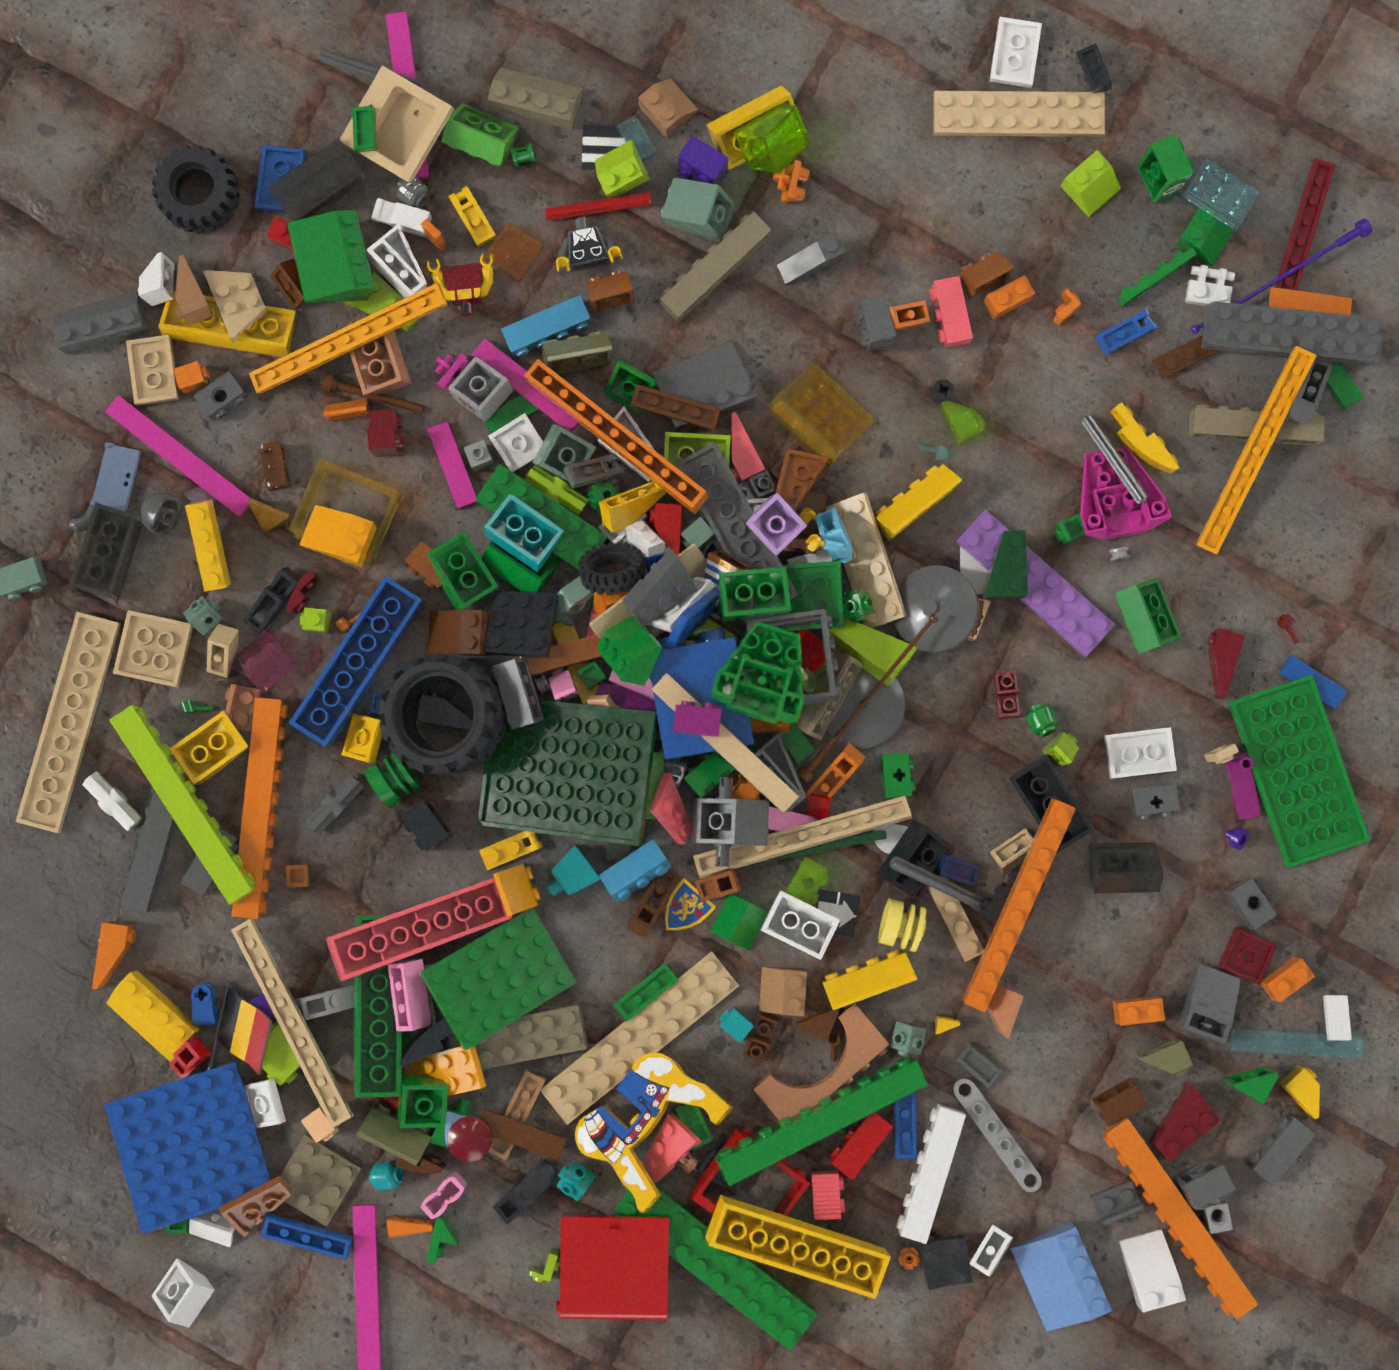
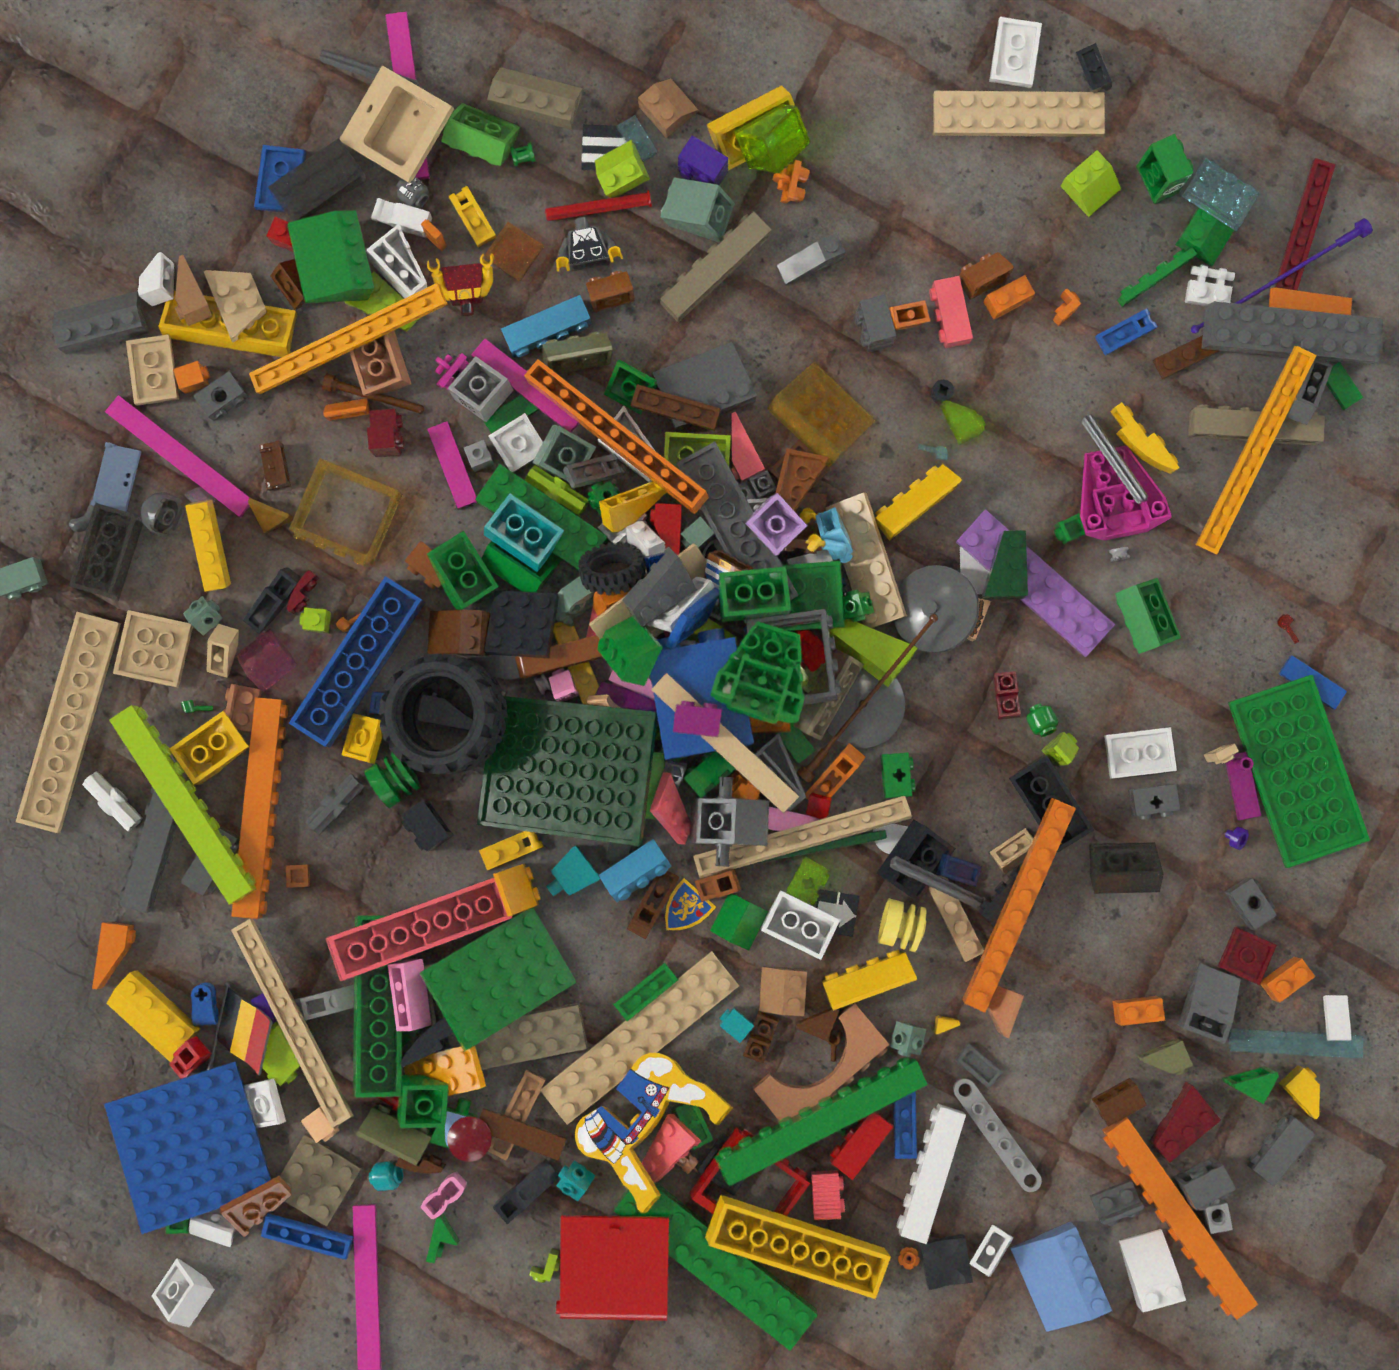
black tyre [152,145,240,234] -> none
light orange slope [300,505,377,568] -> none
green tile [352,105,377,153] -> none
orange slope [387,1216,435,1238] -> none
dark grey brick [493,657,544,730] -> none
green tile [577,659,607,691] -> none
dark red slope [1207,628,1245,699] -> none

